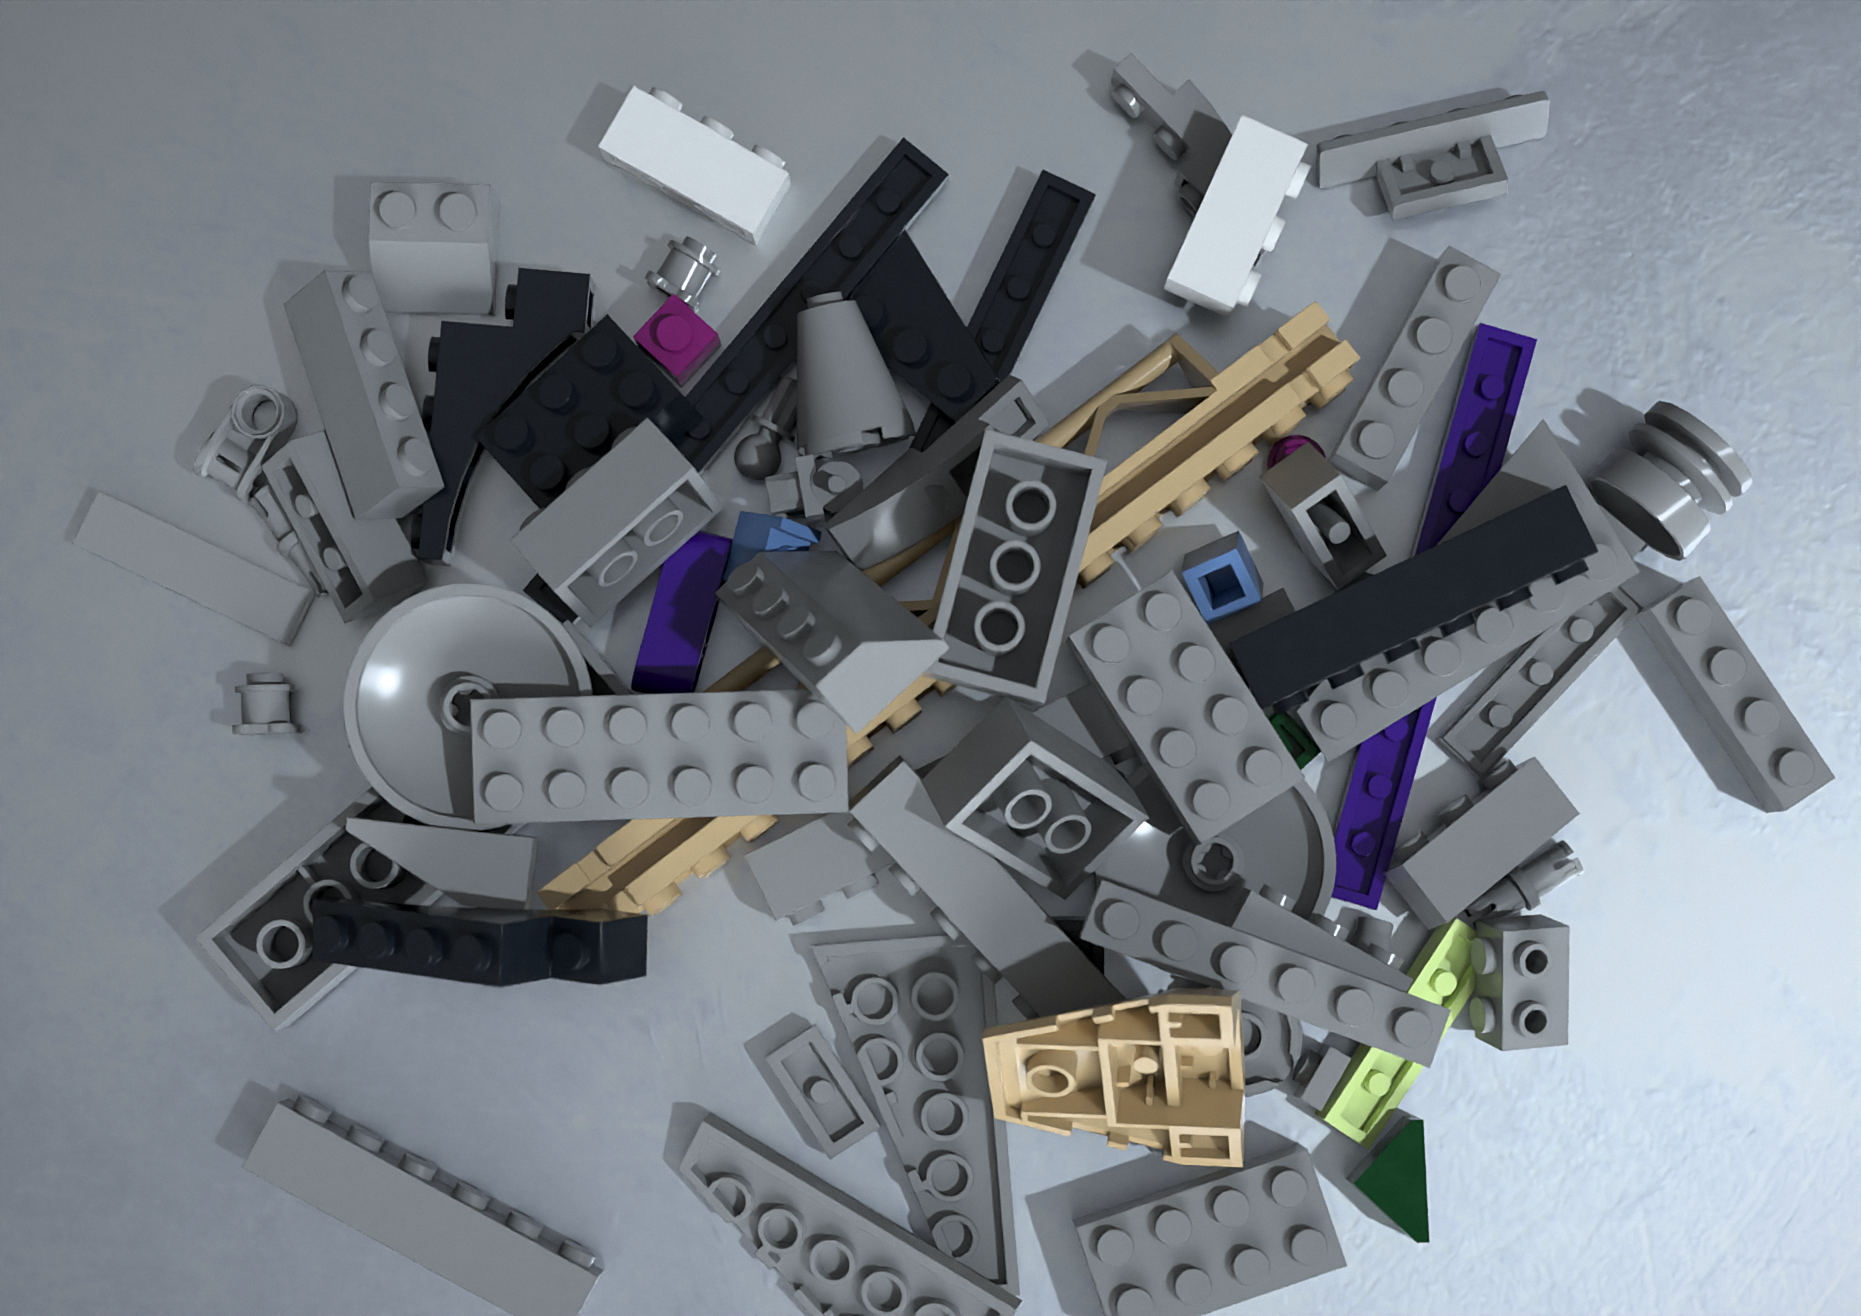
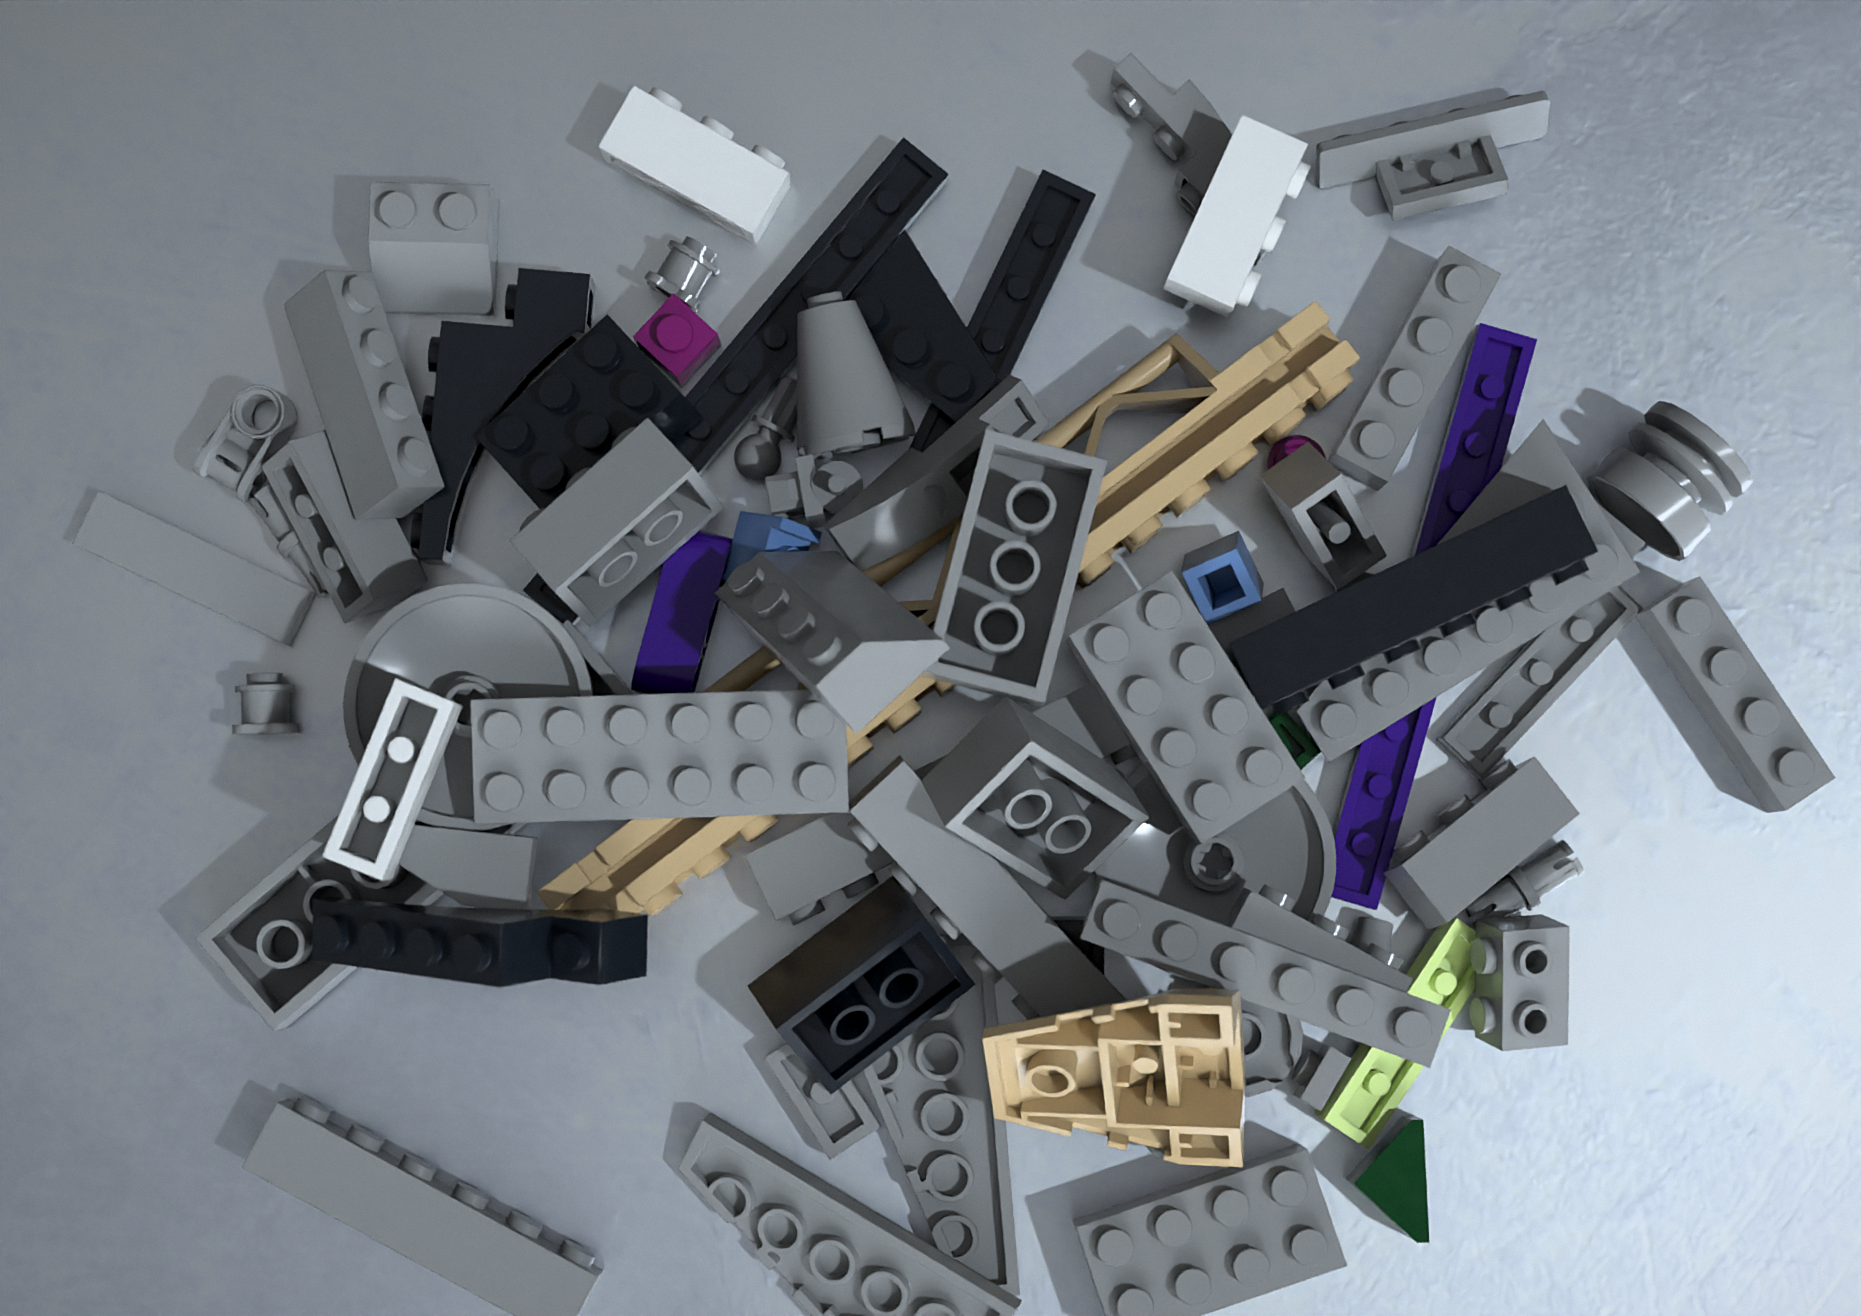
none -> white brick [322,679,463,880]
none -> black slope [747,876,976,1094]

